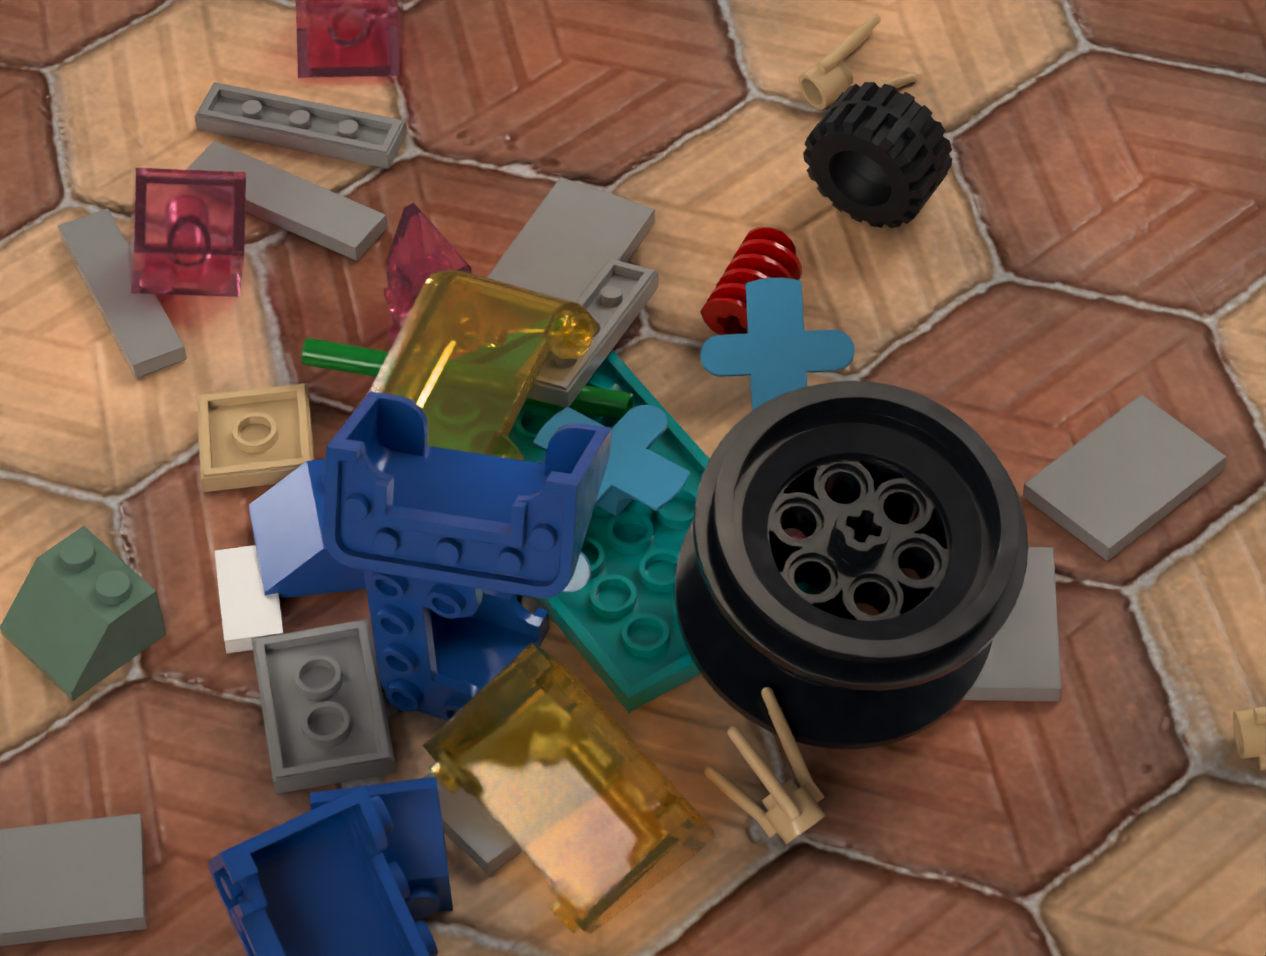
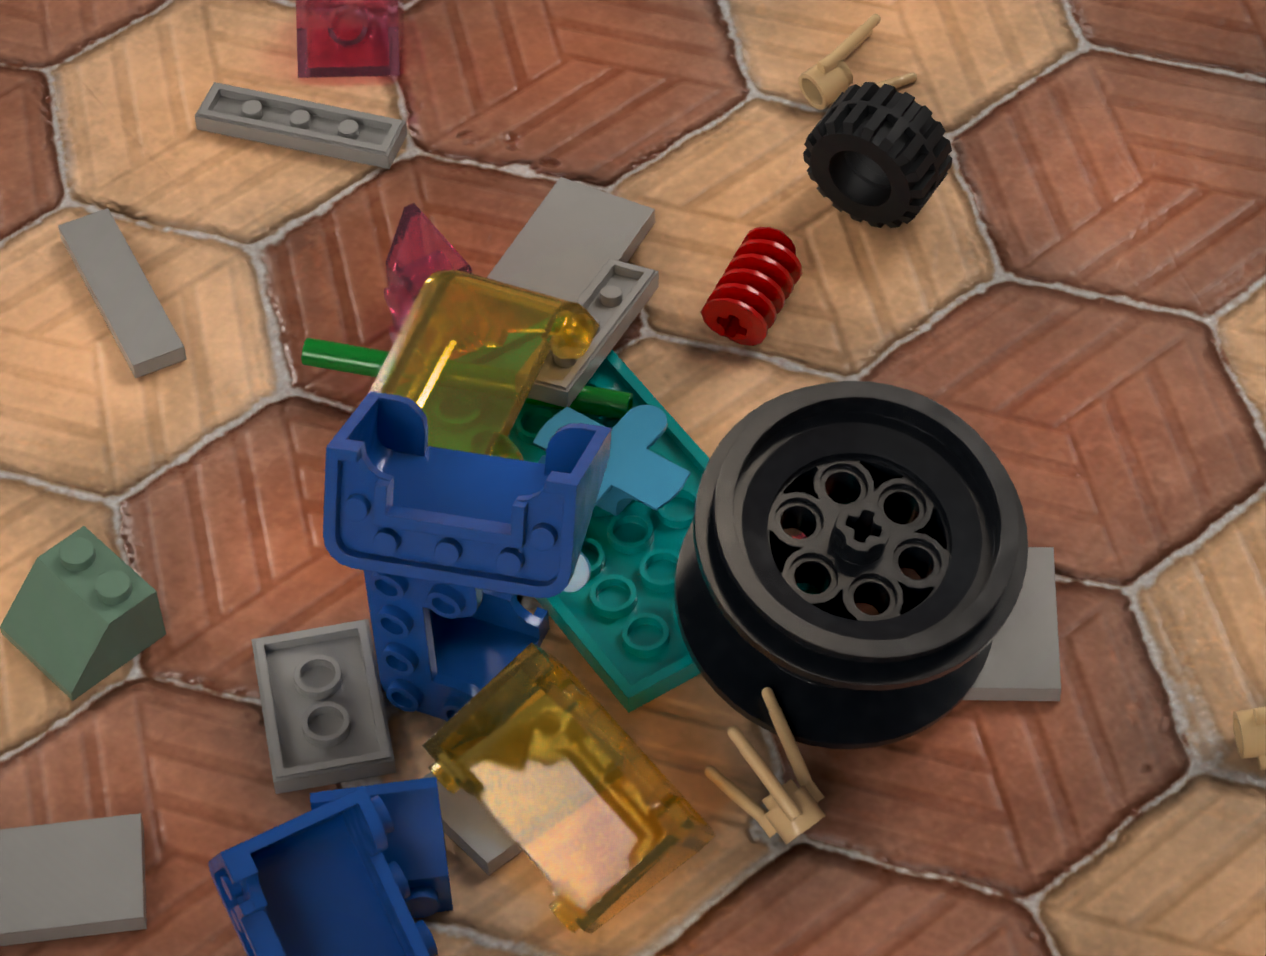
clear pink slope [129,168,246,297] -> none
light grey tile [183,141,387,261] -> none
tan tile [196,383,315,492] -> none
white tile [214,545,284,654] -> none
slope [249,459,366,599] -> none
dark azure piece [700,278,855,411] -> none
light grey tile [1023,394,1227,561] -> none

